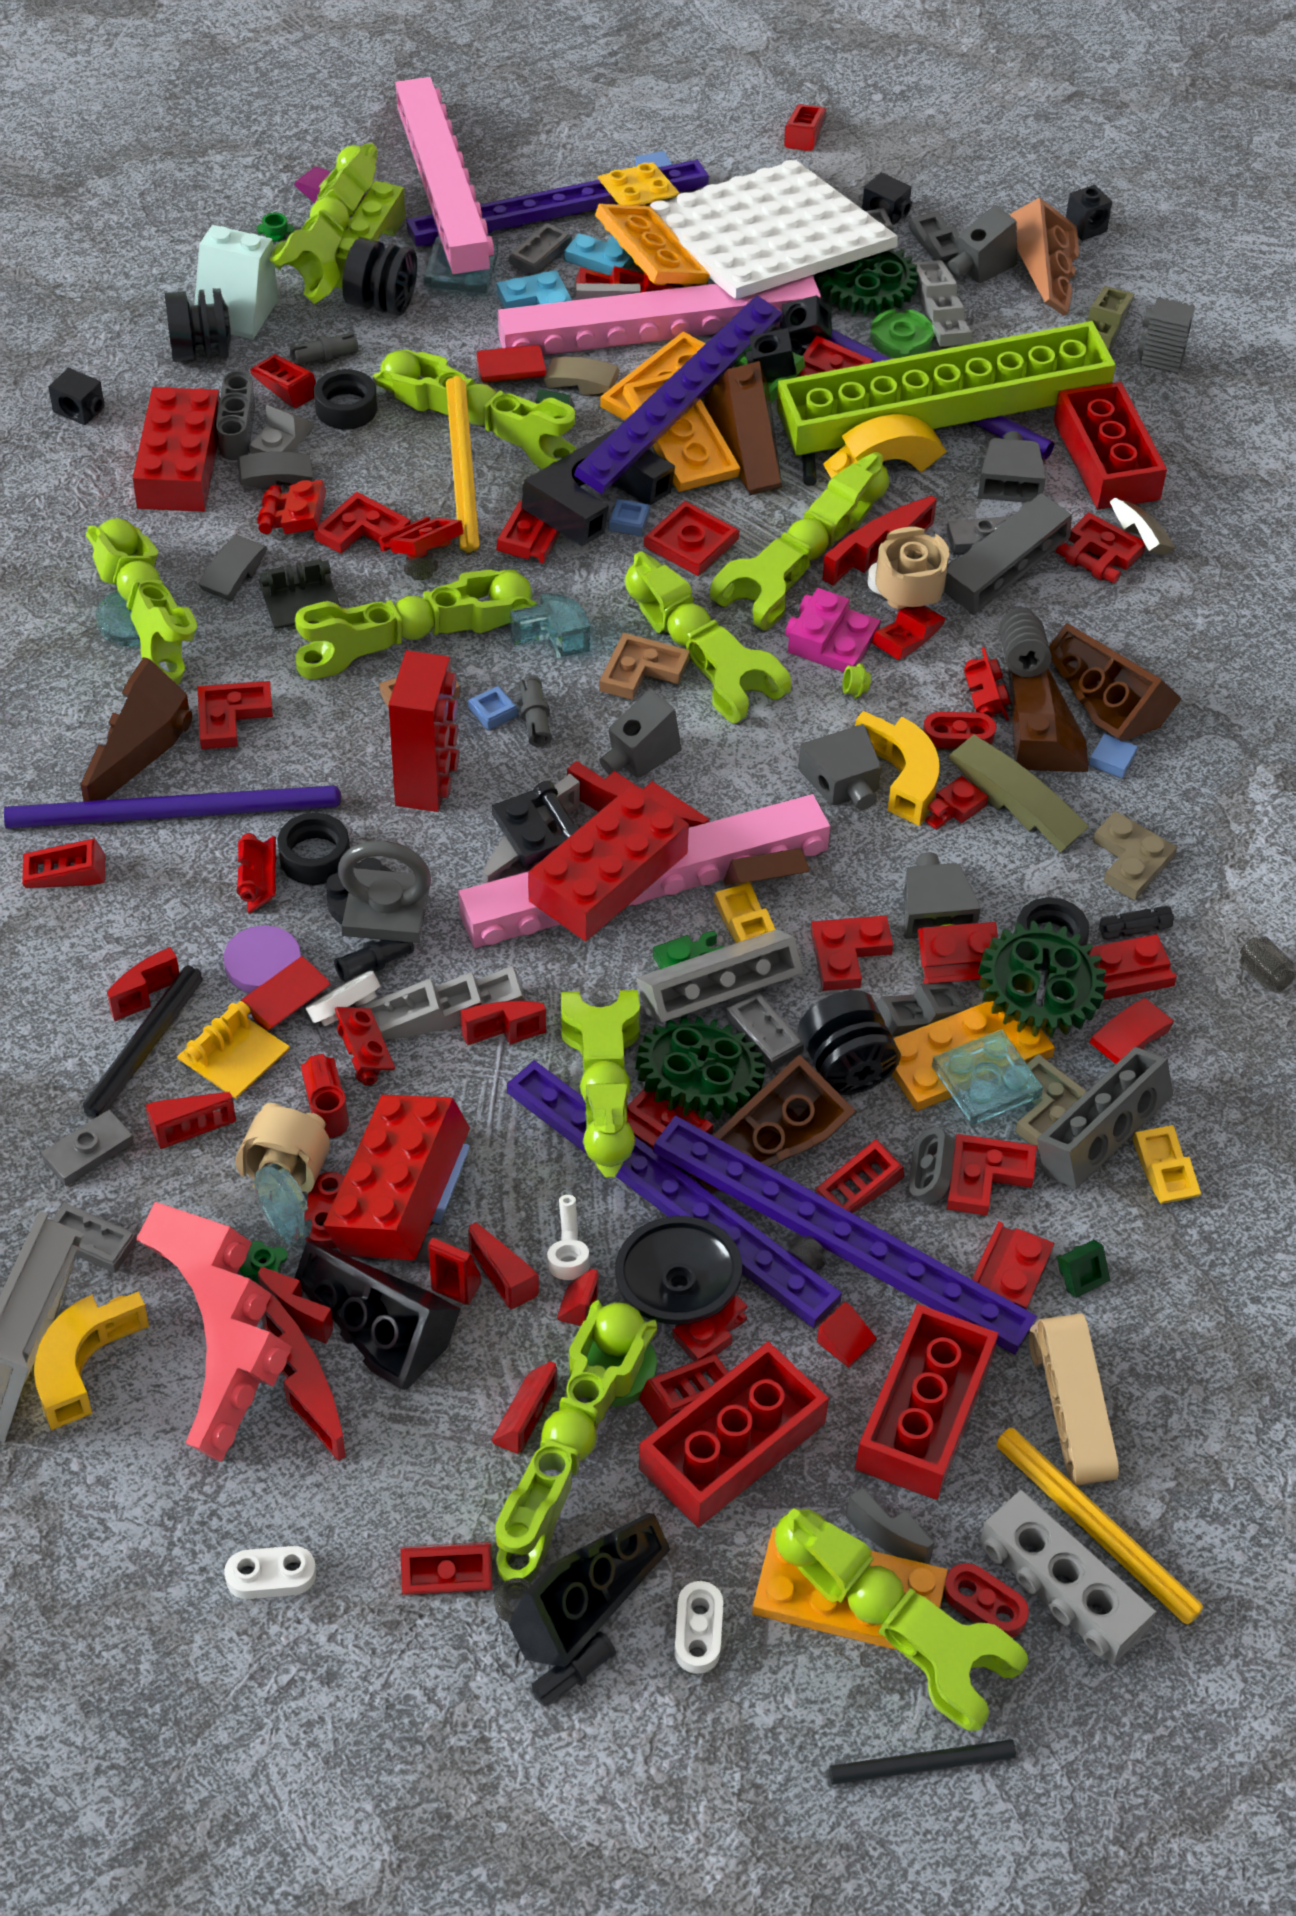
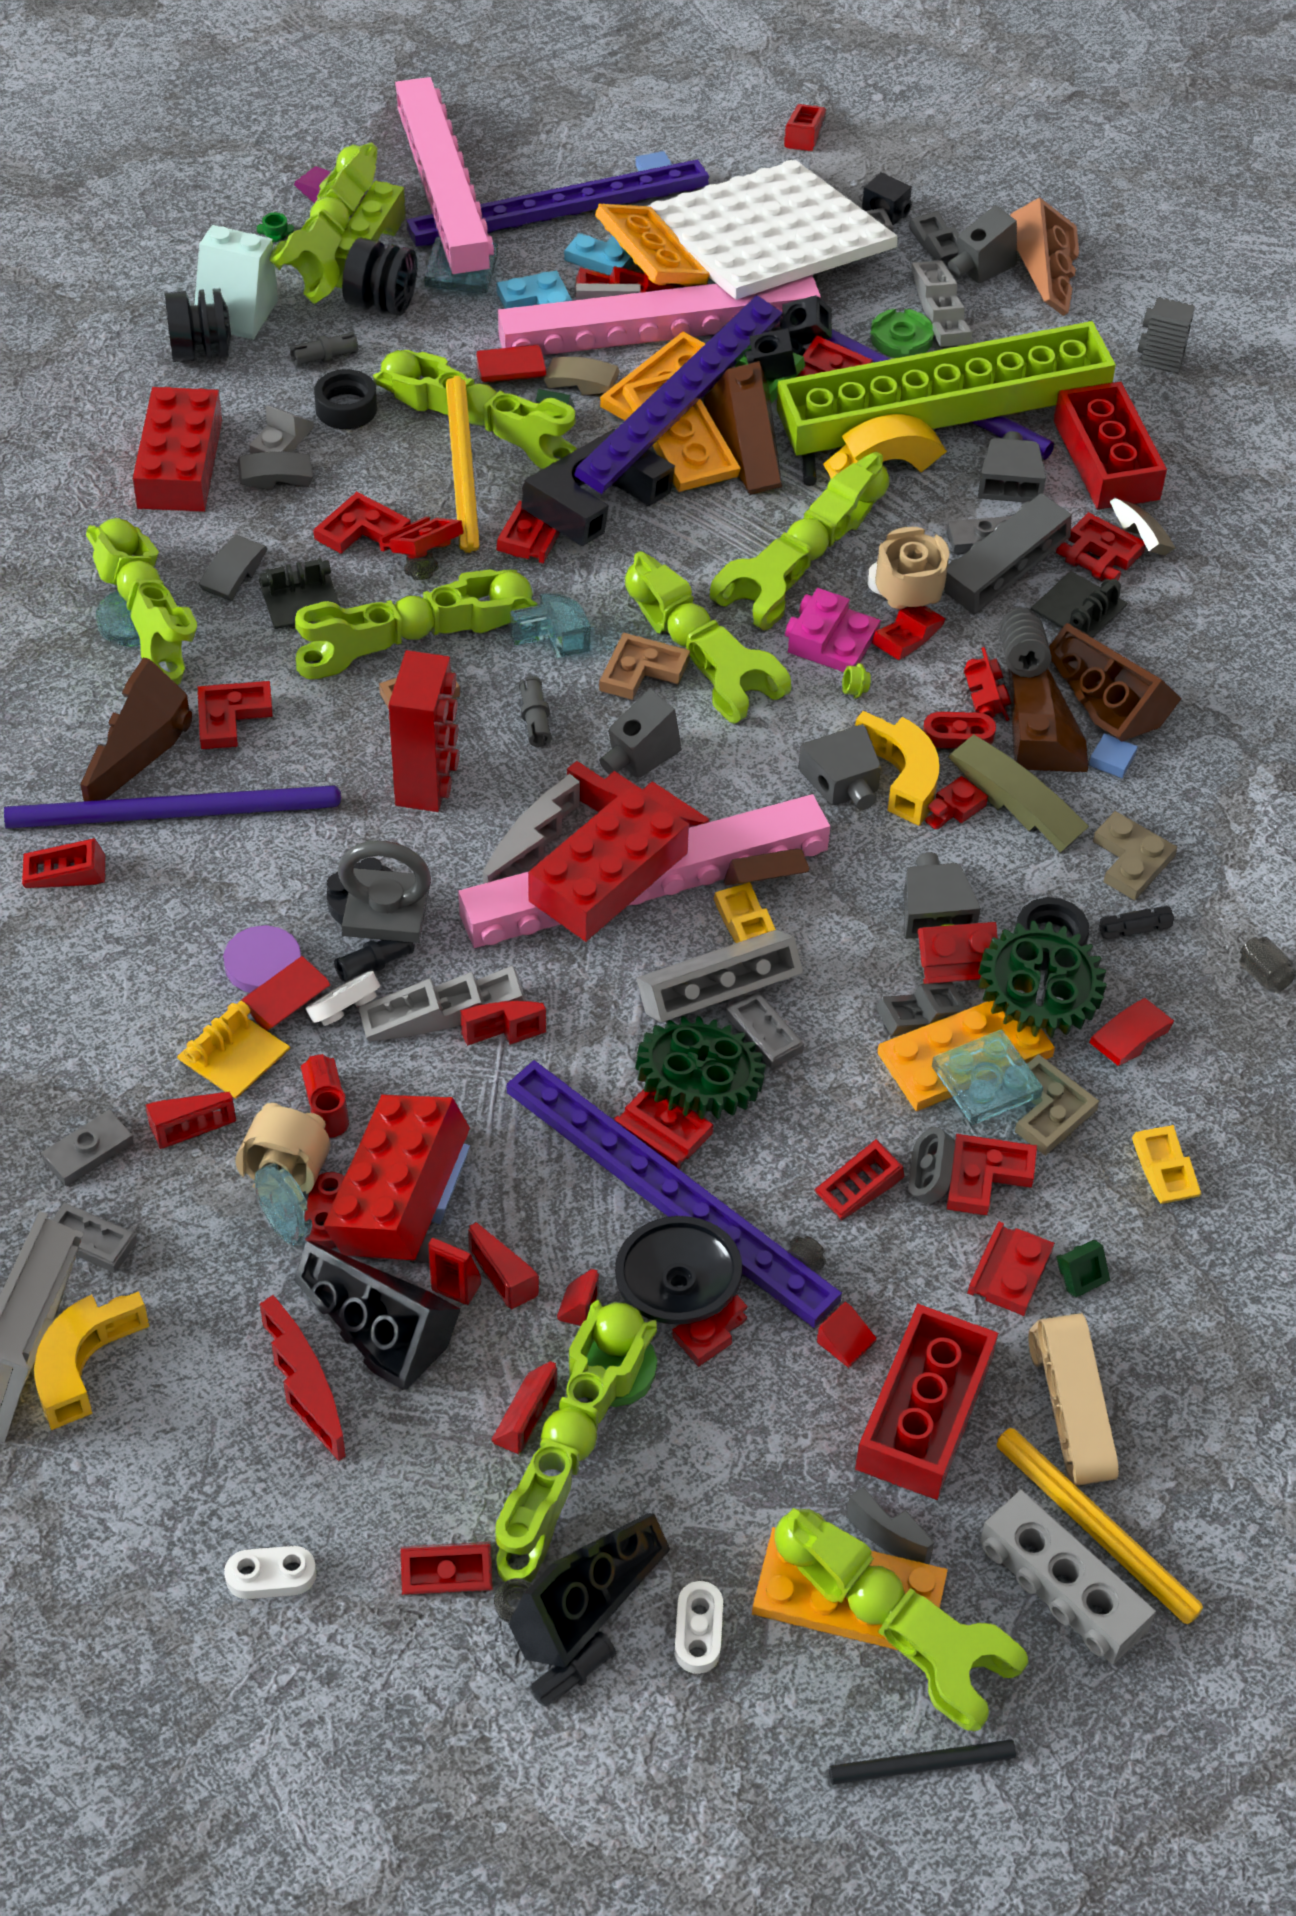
black brick [48,368,105,425] -> none
black axle [83,965,203,1118] -> none
red slope [107,947,180,1021] -> none
coral arch [136,1202,292,1462] -> none
dark grey beam [216,370,255,460] -> none
red hinge [236,833,277,913] -> none
green plate [239,1241,288,1283] -> none
red slope [250,354,316,408] -> none
red plate [257,480,326,534] -> none
red slope [258,1266,333,1344] -> none
black tyre [277,812,350,885] -> none
red hinge [335,1007,395,1086] -> none
medium blue tile [468,685,518,731] -> none
black plate [492,781,581,867] -> none
flat silver plate [509,223,572,275] -> none
white plate [547,1195,590,1280] -> none
lime piece [561,990,640,1177] -> none
yellow hinge [598,162,679,206] -> none
medium blue tile [609,499,650,536] -> none
red brick [638,1341,829,1528] -> none
red slope [639,1354,728,1428] -> none
red plate [643,501,740,577] -> none
green plate [653,931,724,969] -> none
dark purple plate [653,1115,1037,1355] -> none
reddish brown wedge [688,1054,856,1194] -> none
black wheel [798,990,901,1095] -> none
red plate [810,915,893,991] -> none
dark green gear [815,248,919,316] -> none
red slope [822,496,937,586] -> none
red plate [944,1563,1029,1638] -> none
dark grey brick [1037,1047,1173,1189] -> none
black brick [1066,184,1113,241] -> none
olive slope [1086,286,1135,353] -> none
red plate [1089,934,1177,1000] -> none
none -> pearl dark grey hinge [1031,571,1128,638]

